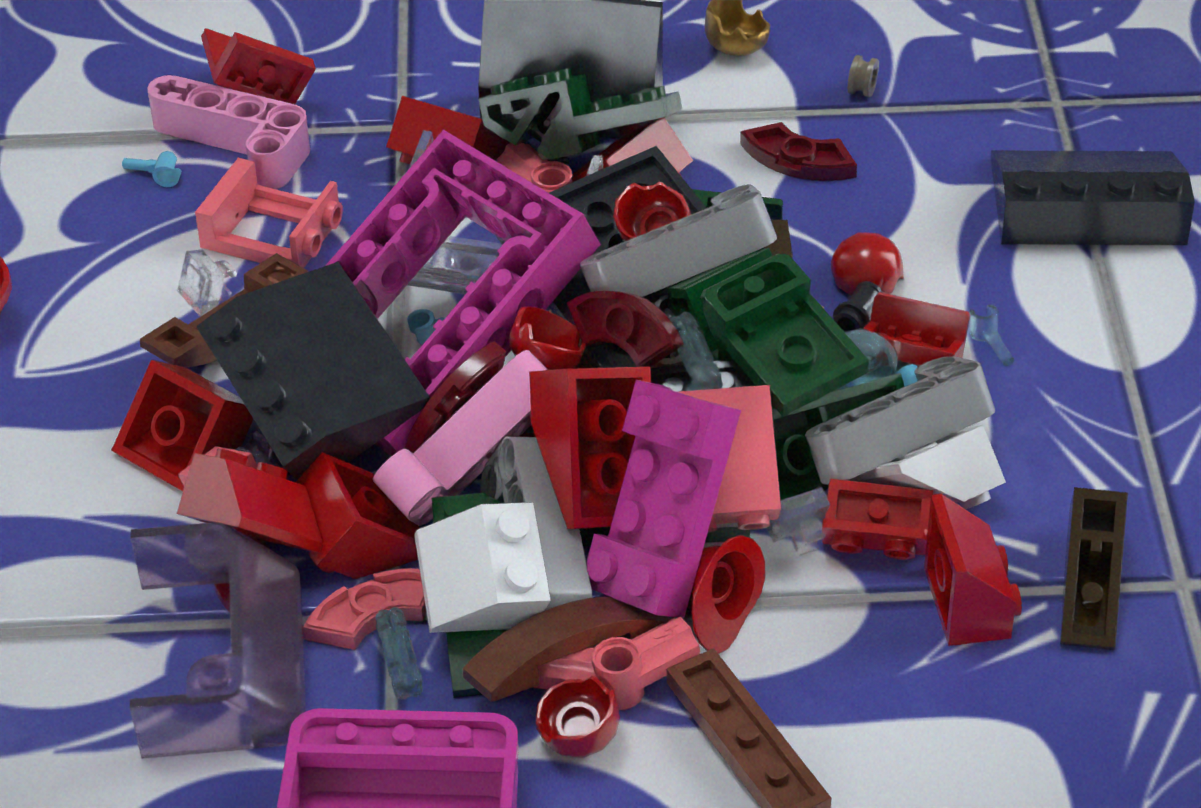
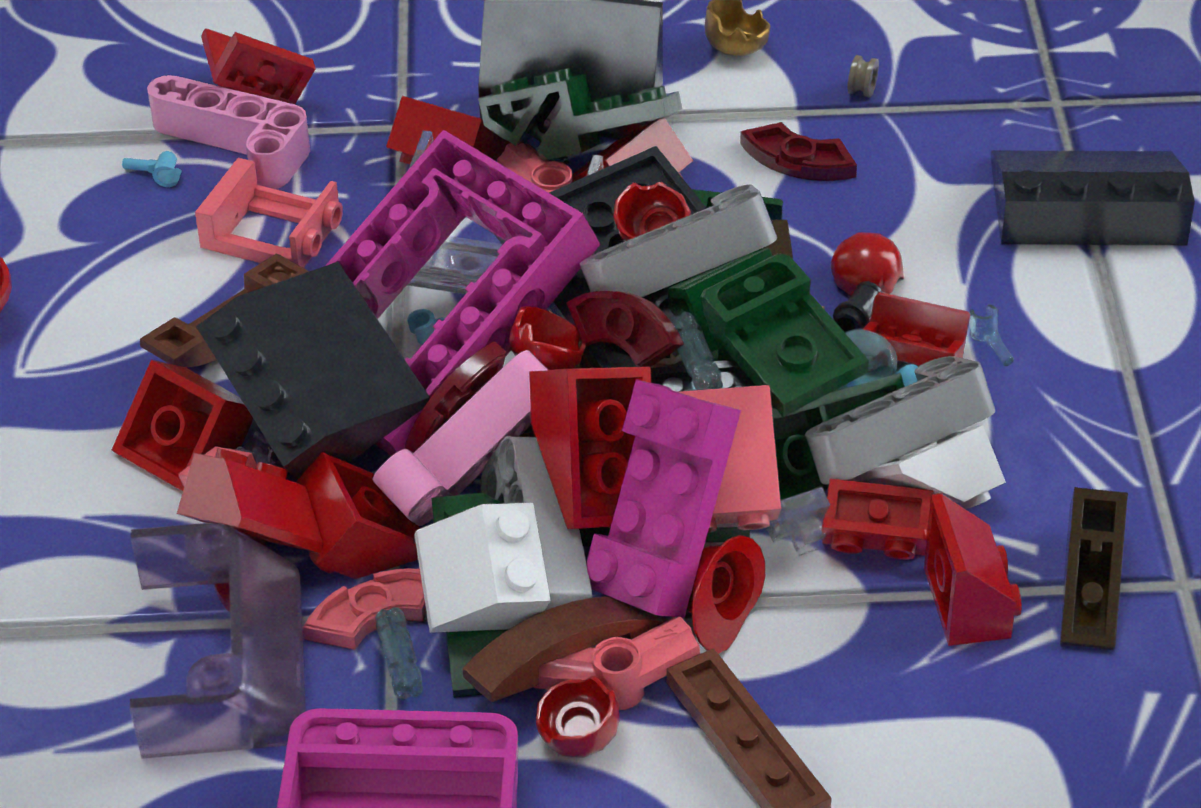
clear tile [177,249,237,316] -> none

